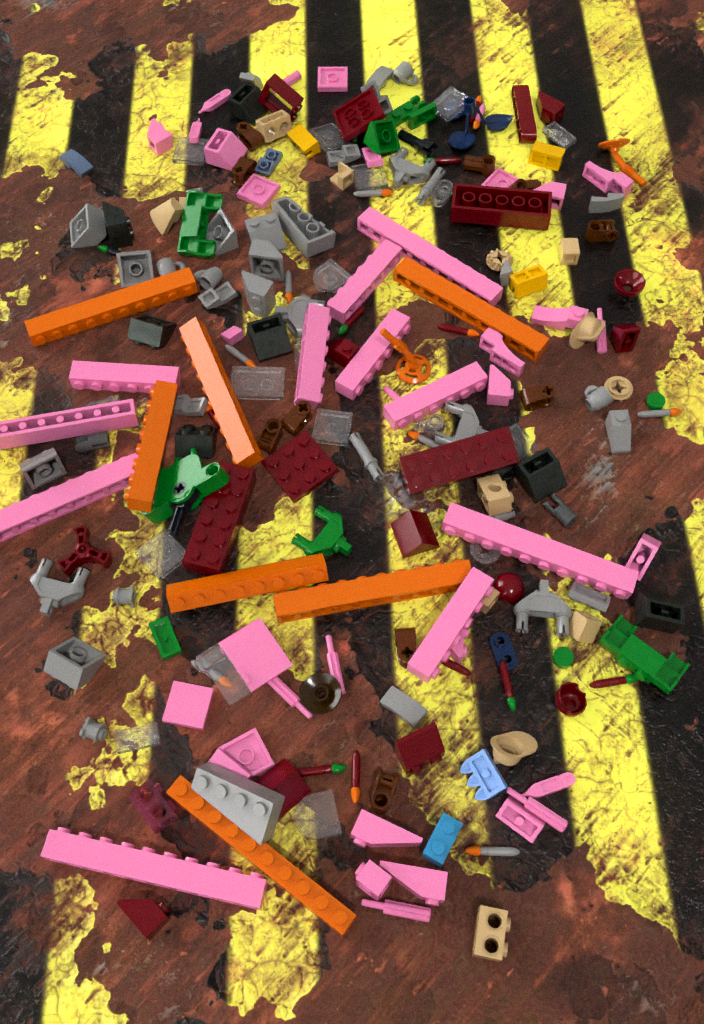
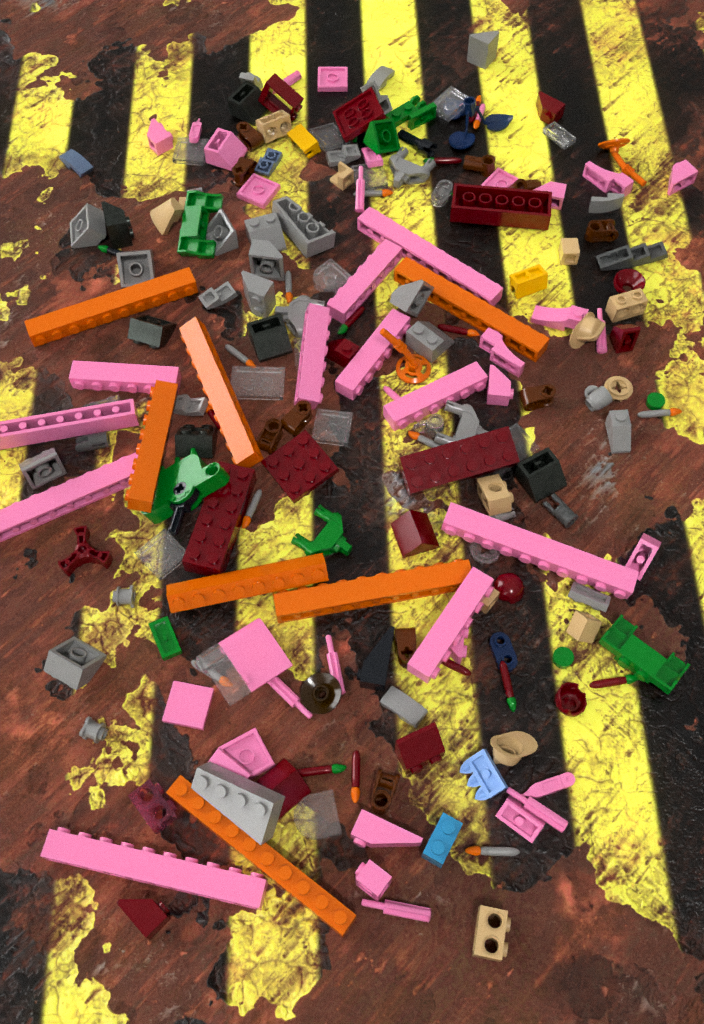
light grey connector [30,558,90,617] -> none
clear plate [114,722,161,754] -> none
light grey piece [156,257,186,276] -> none
light grey piece [194,266,223,290] -> none
bright pink piece [198,89,231,114] -> none
bright pink slope [220,326,245,346] -> none
light grey pin [349,432,385,482] -> none
bright pink slope [379,860,448,906] -> none
light grey piece [392,61,418,85] -> none
light grey pin [415,167,445,206] -> none
tan gear [486,248,513,271] -> none
light grey slope [500,260,513,286] -> none
dark red beam [512,85,537,143] -> none
light grey connector [513,579,572,638] -> none
yellow hinge [528,141,566,171] -> none
pearl dark grey slope [635,588,685,634] -> none
none -> light grey piece [242,489,262,529]
none -> bright pink axle [355,166,365,213]
none -> black slope [357,626,395,692]
none -> light grey slope [389,279,435,317]
none -> light grey slope [405,321,455,363]
none -> light grey slope [467,30,499,70]
none -> dark grey slope [596,241,668,271]
none -> tan brick [605,288,648,323]
none -> bright pink slope [667,159,698,196]

